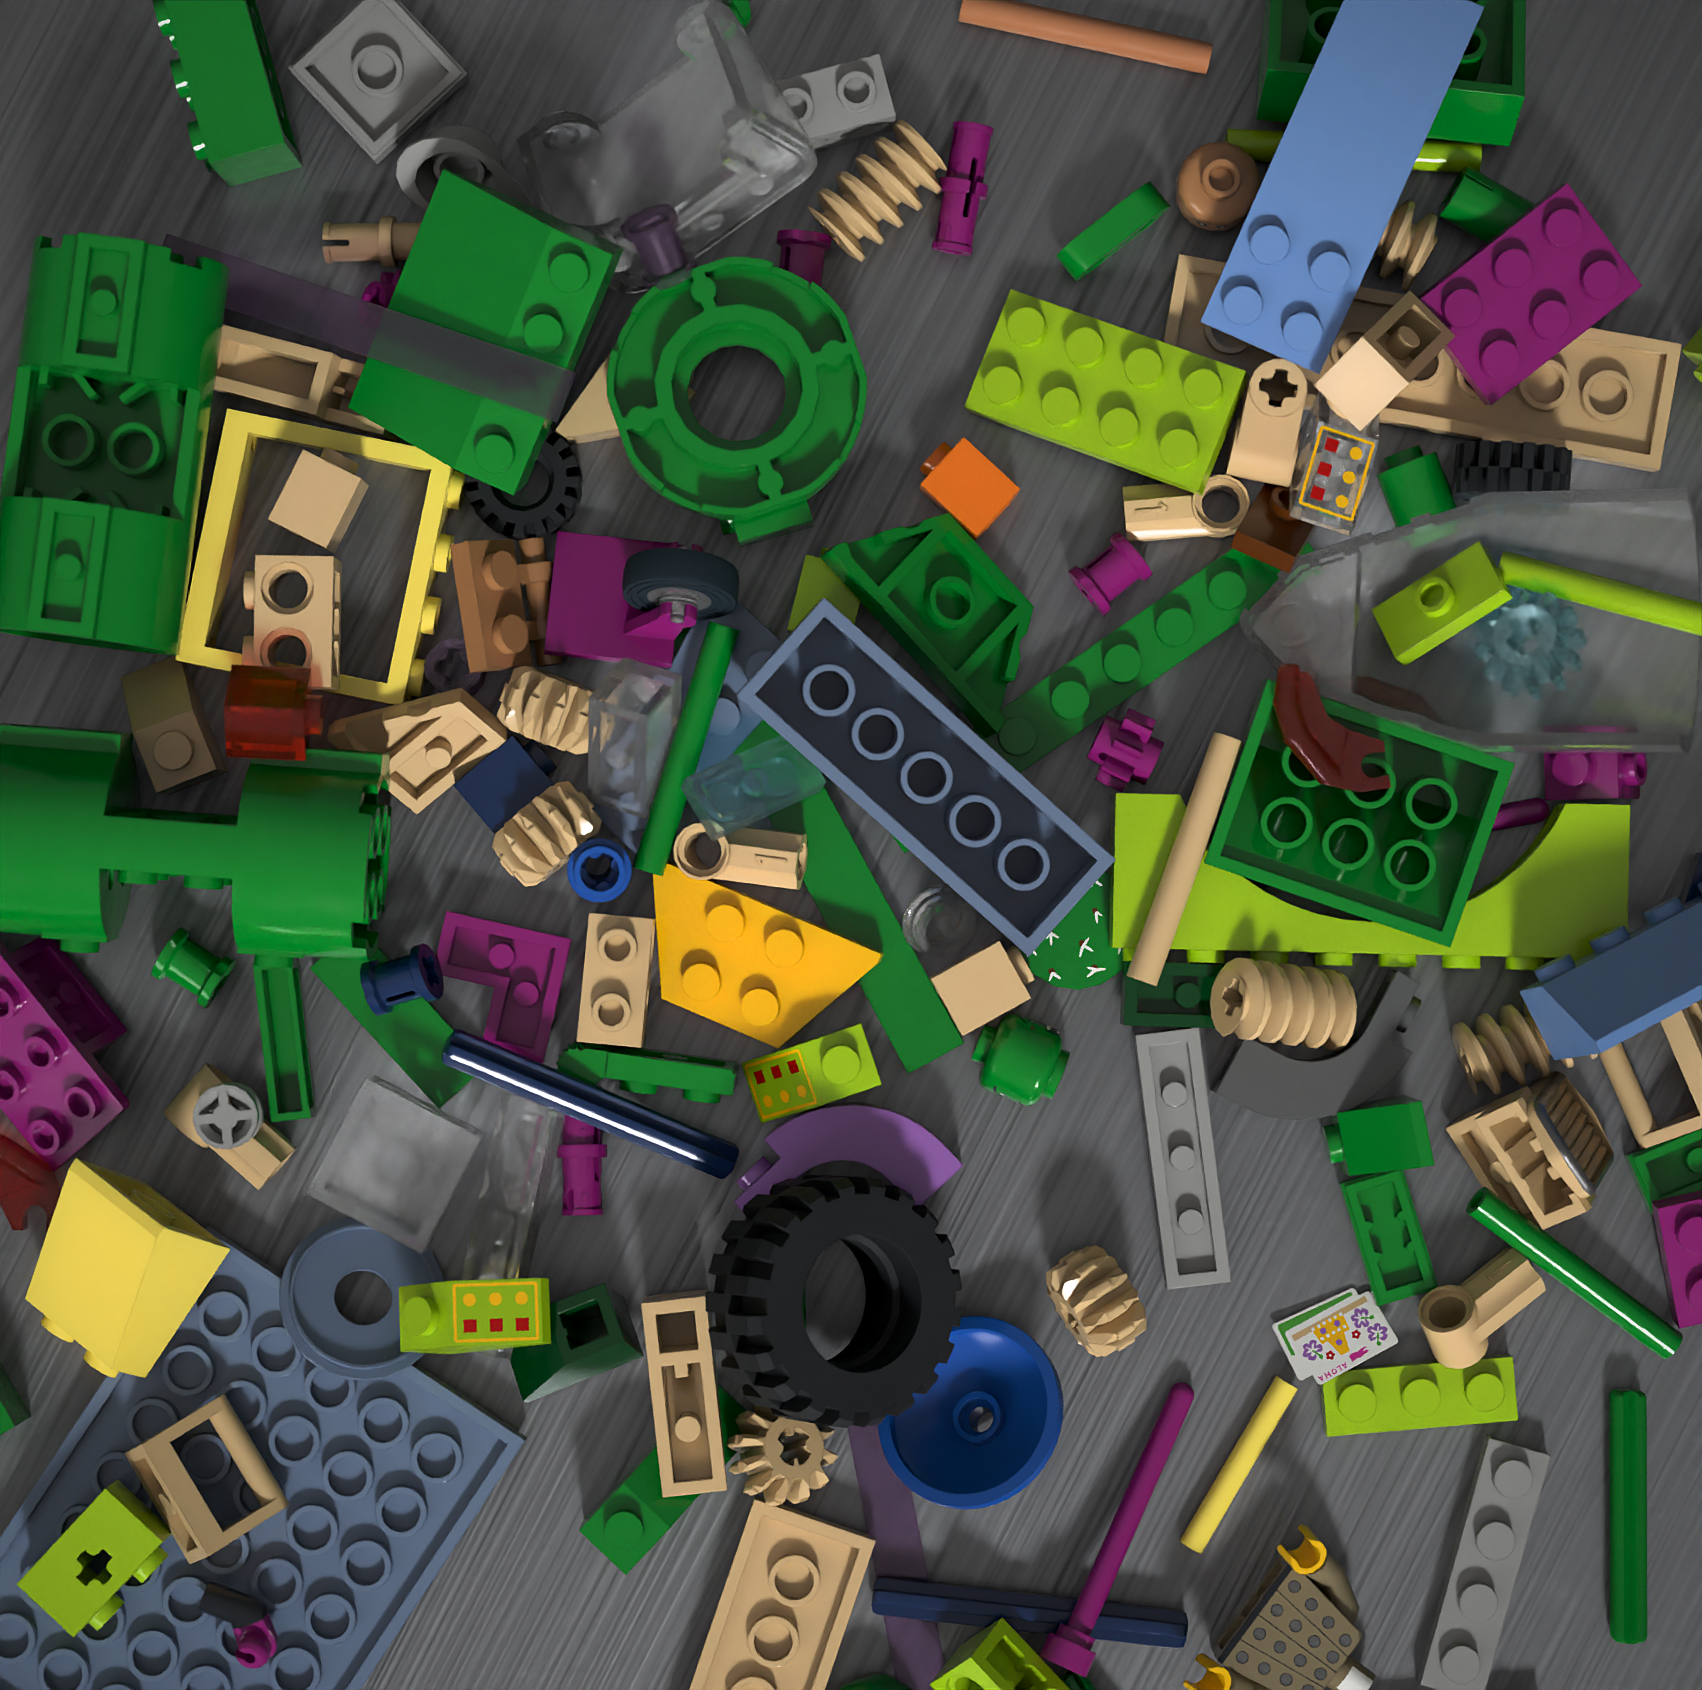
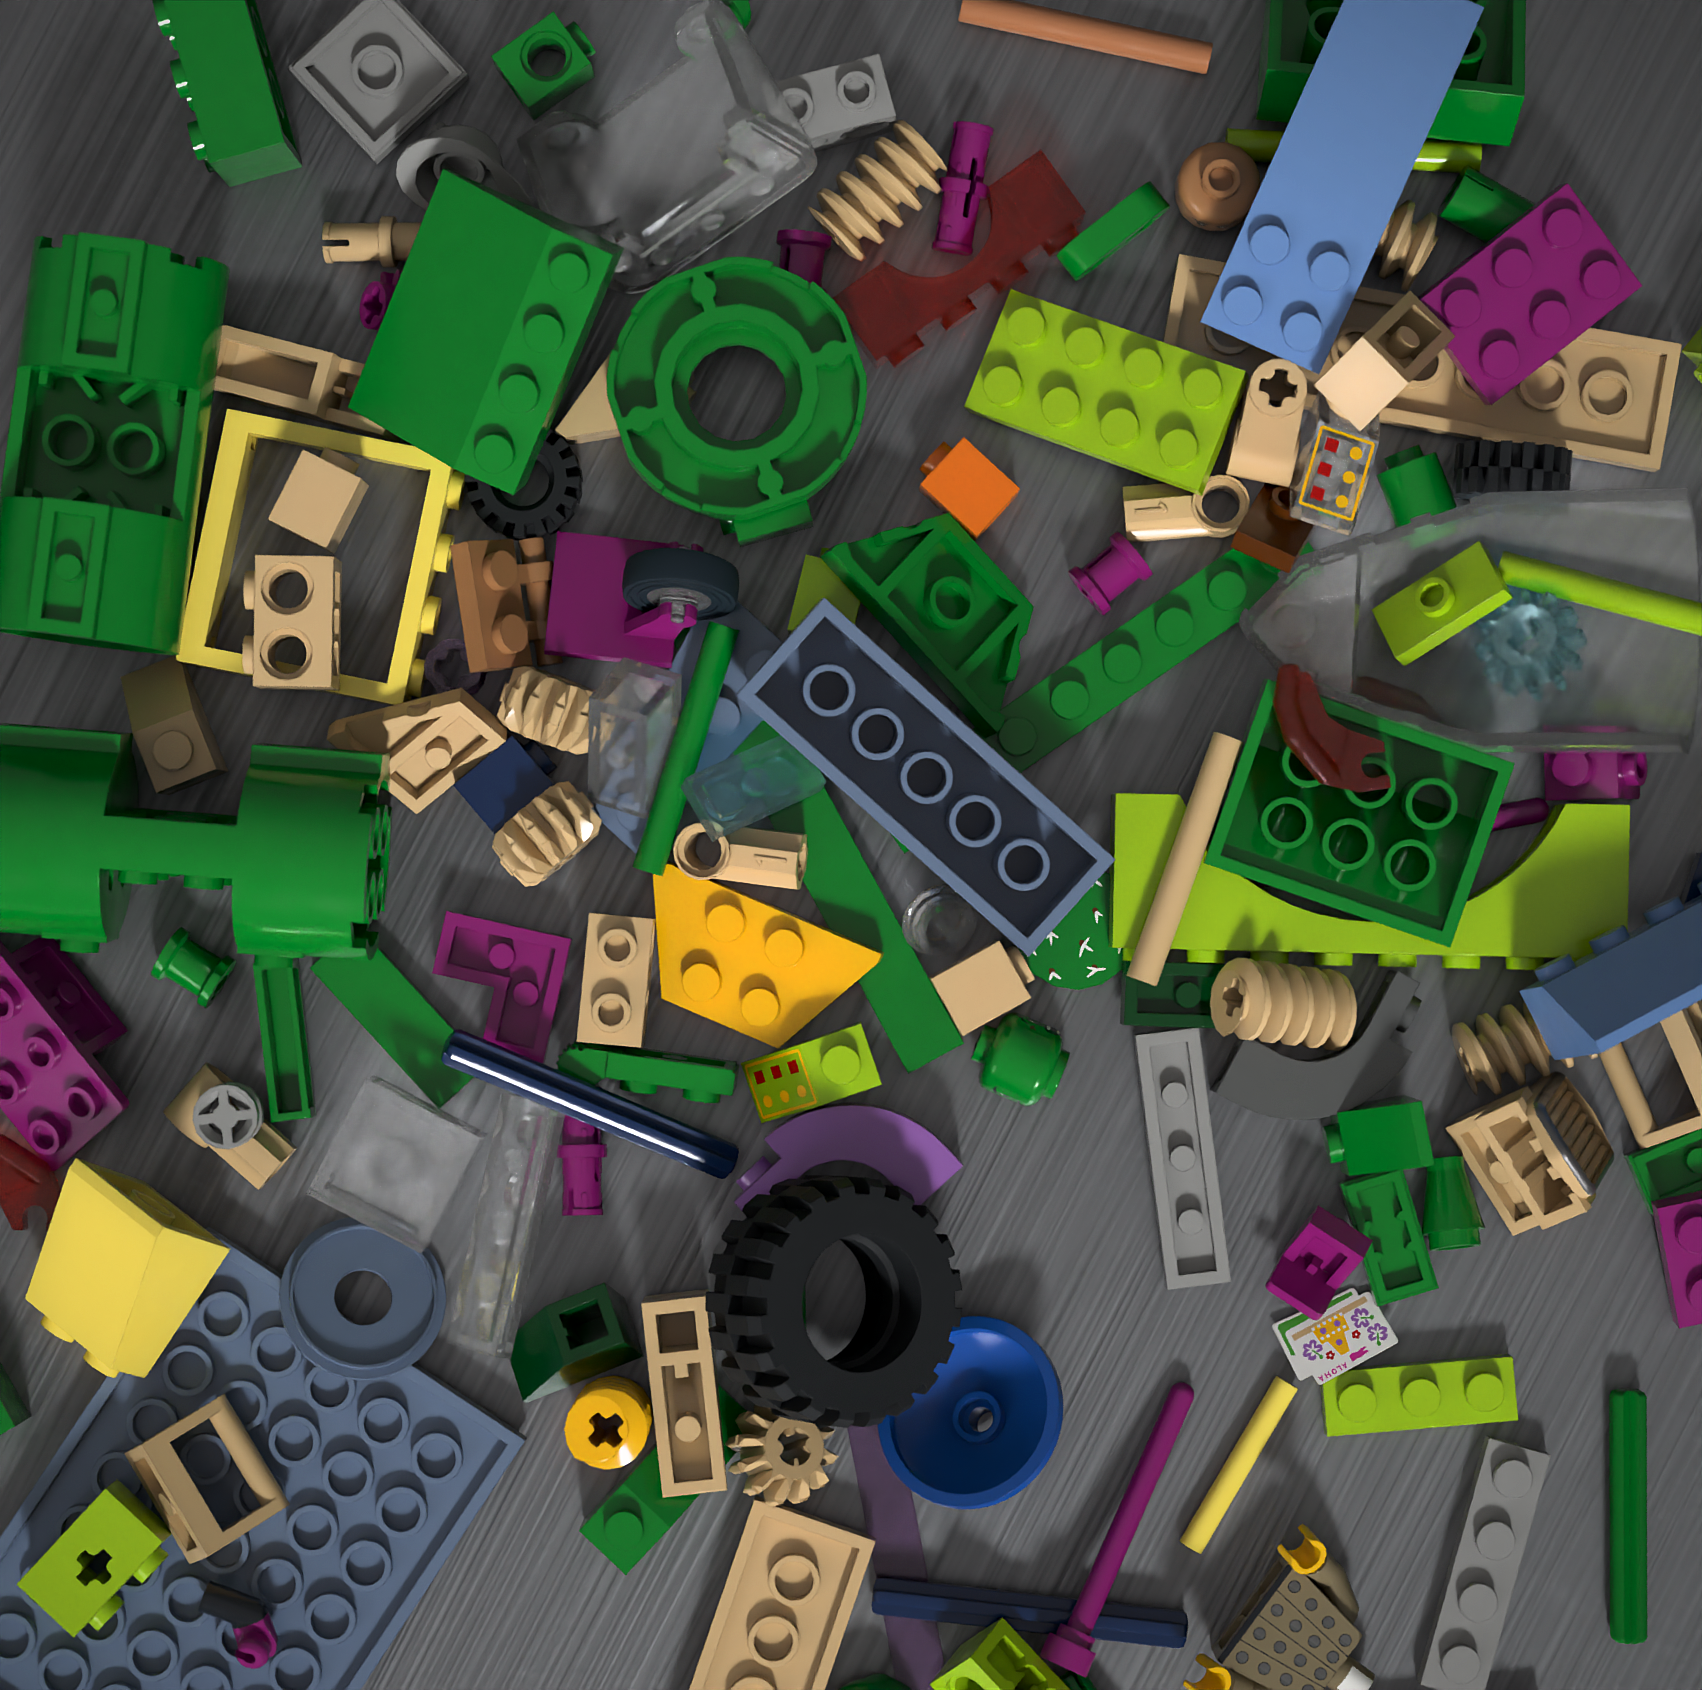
piece [162,234,576,423] -> none
clear red brick [224,665,324,761] -> none
dark blue bush [360,943,444,1016] -> none
lime slope [399,1278,551,1354] -> none
blue cone [567,838,632,902] -> none
clear purple bush [621,204,698,290] -> none
tan gear [1046,1244,1147,1357] -> none
magenta gear [1086,708,1165,792] -> none
tan piece [1418,1248,1546,1369] -> none
green piece [1466,1187,1683,1359] -> none
none -> green brick [491,11,596,121]
none -> yellow piece [564,1375,654,1470]
none -> clear red arch [832,150,1085,369]
none -> magenta bracket [1265,1205,1373,1321]
none -> green cone [1422,1156,1485,1251]

